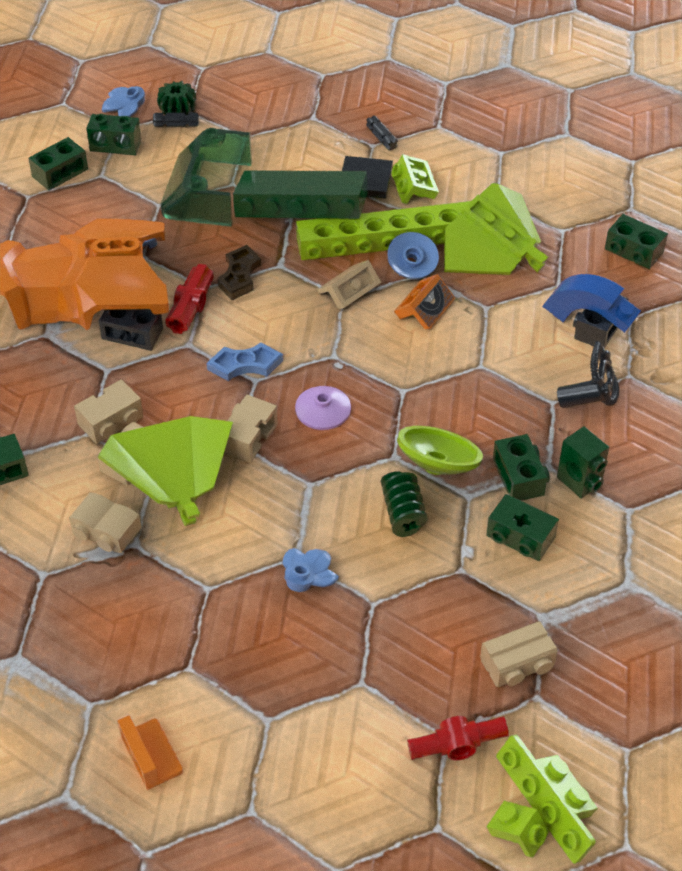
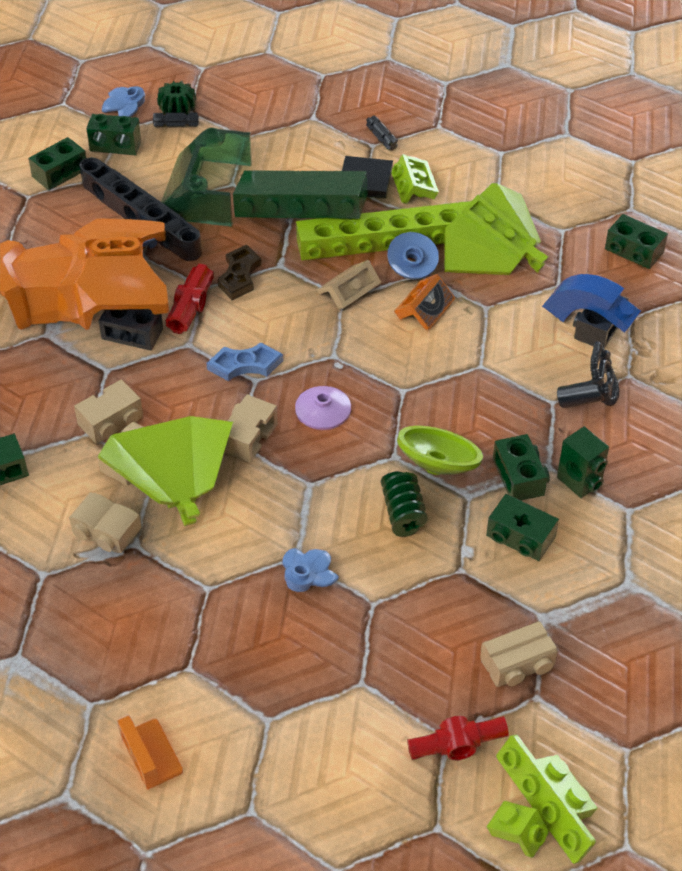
none -> black beam [79,157,202,261]

